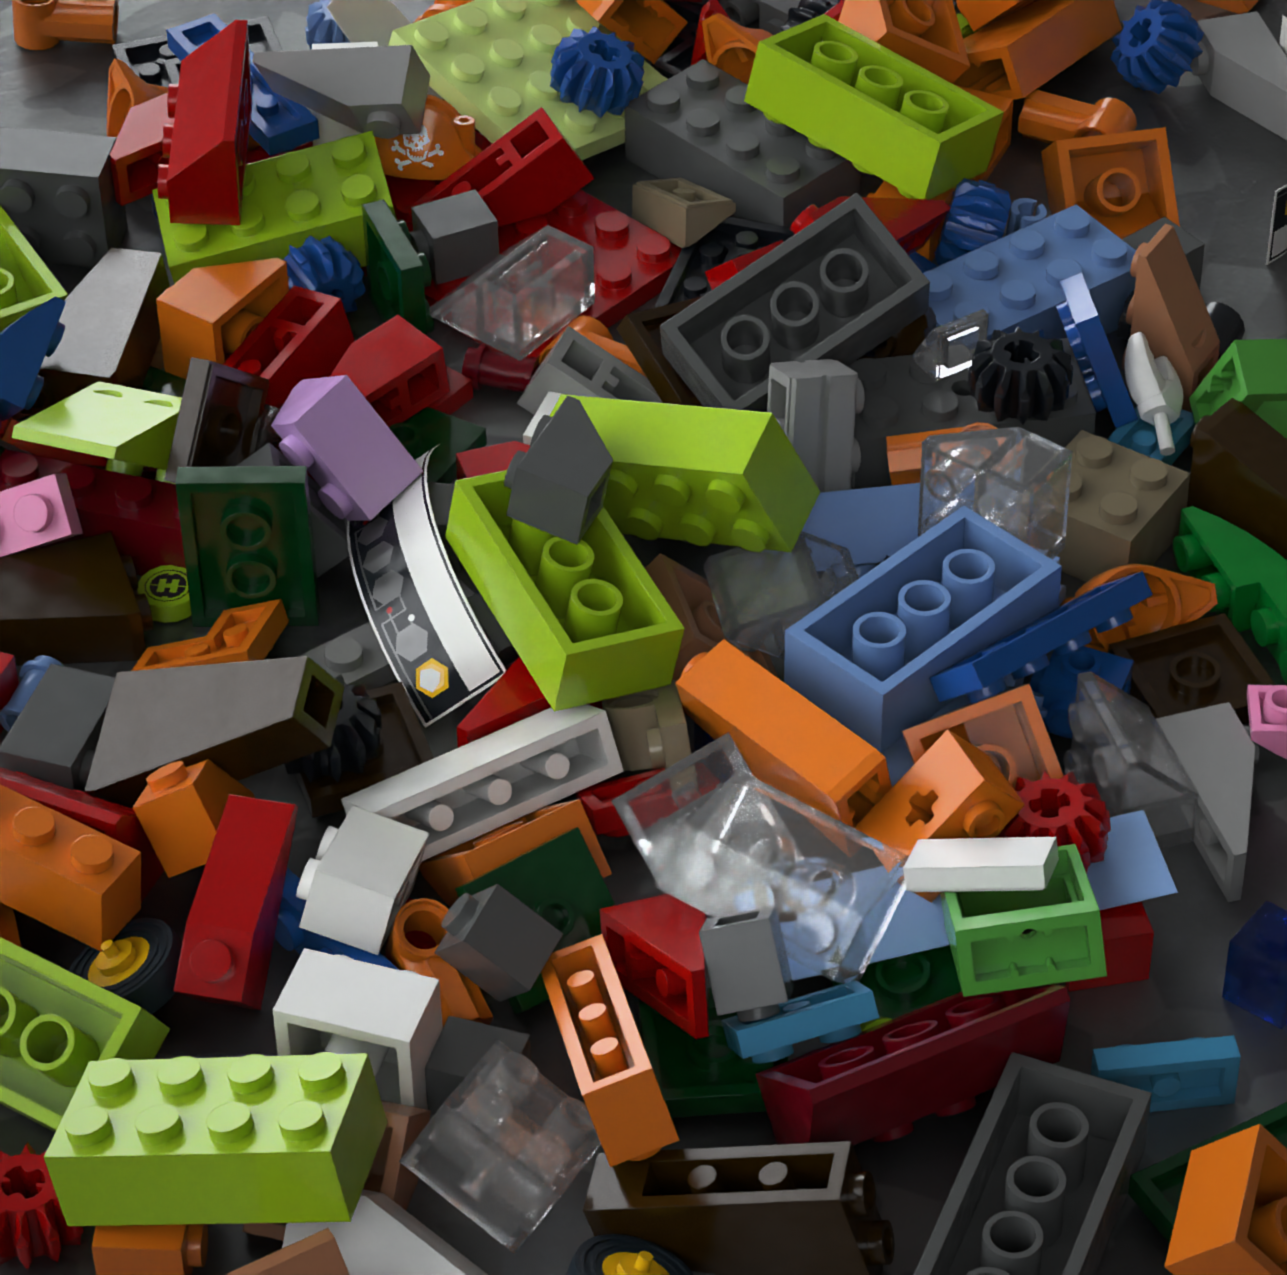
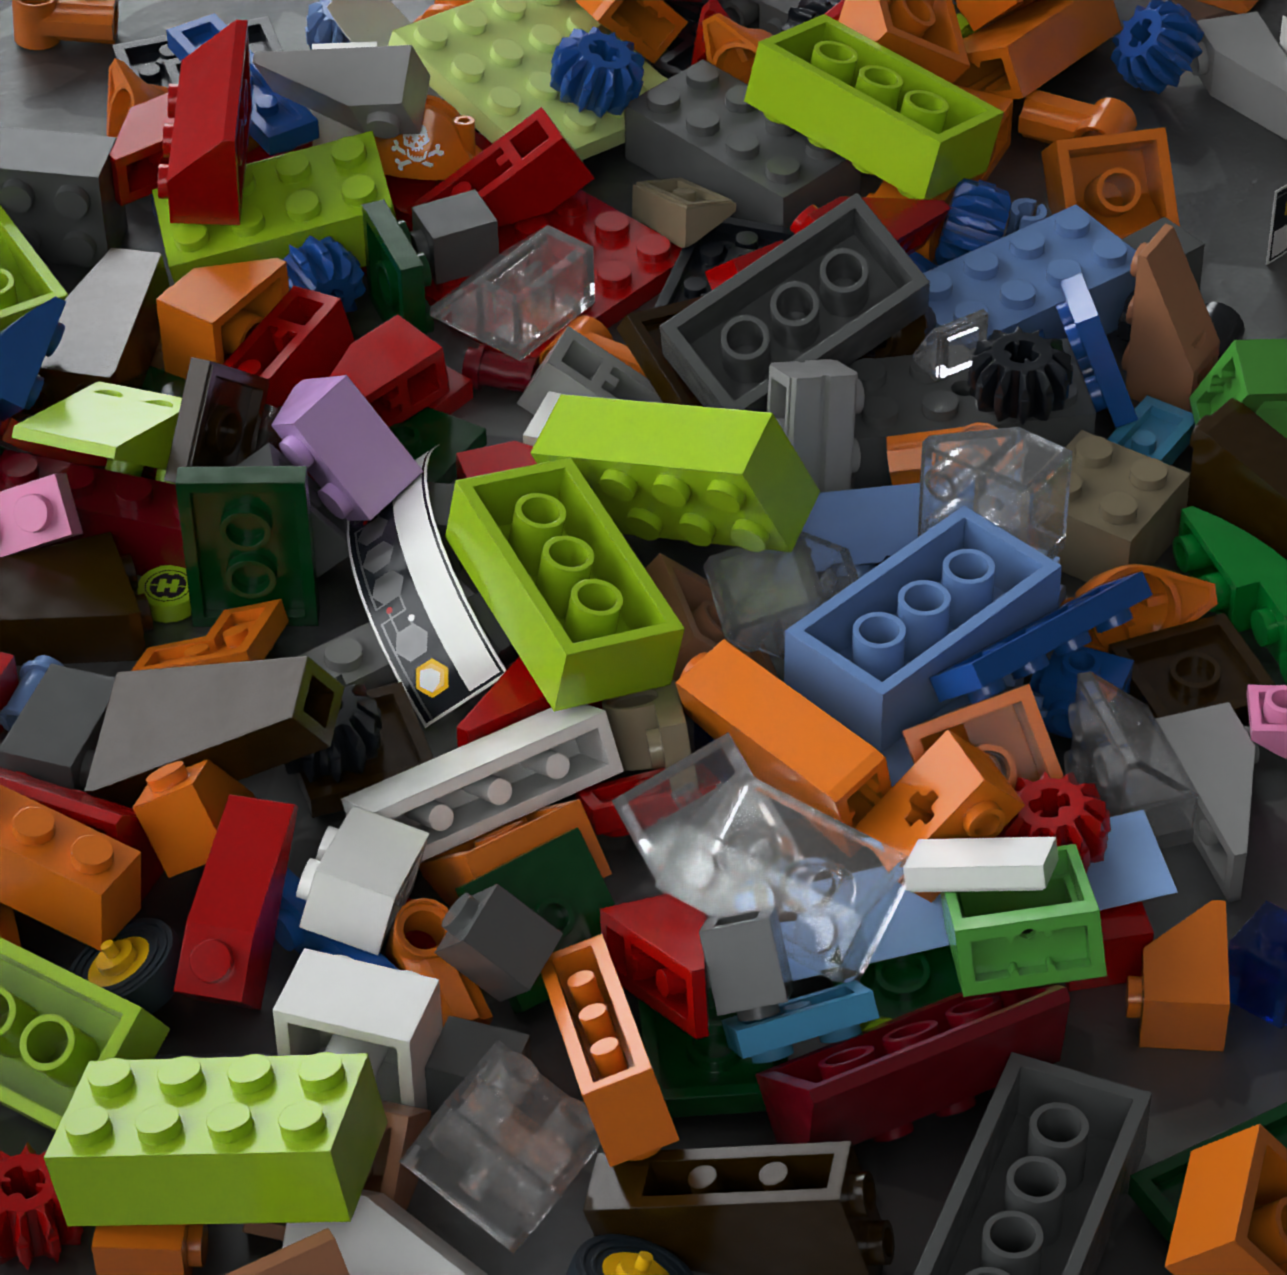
dark grey slope [504,396,613,545] -> none
dark azure plate [1090,1035,1241,1112] -> none
white hand [1124,332,1184,456] -> none
none -> orange slope [1125,900,1230,1052]

